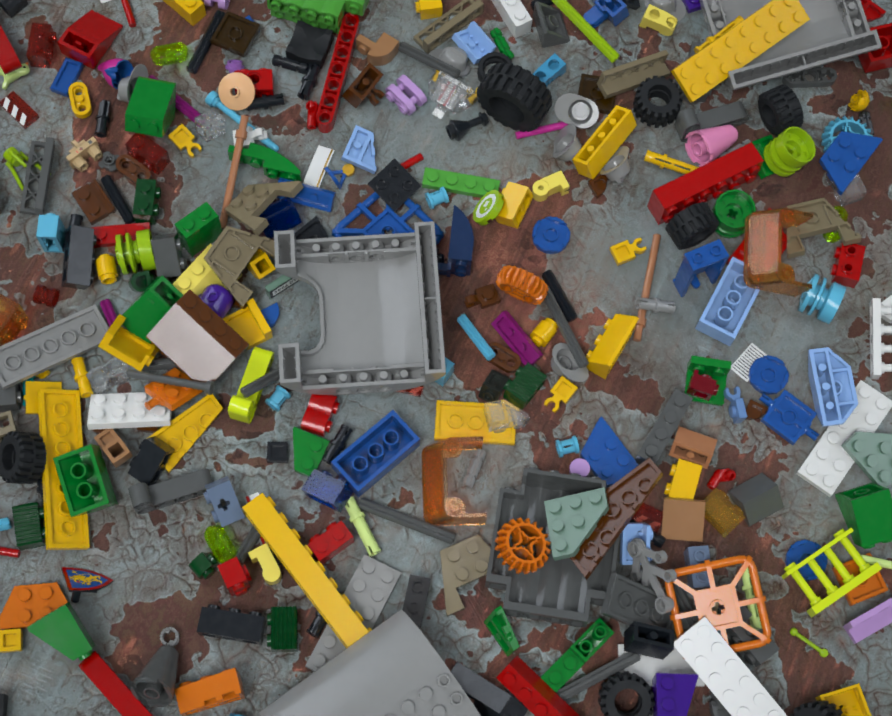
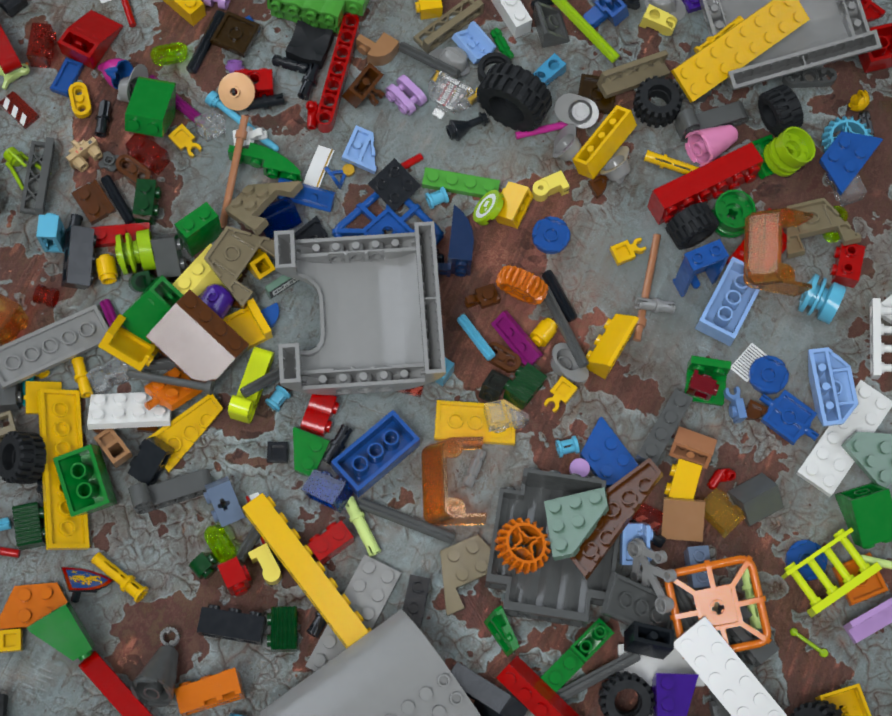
none -> yellow pin [91,552,149,603]

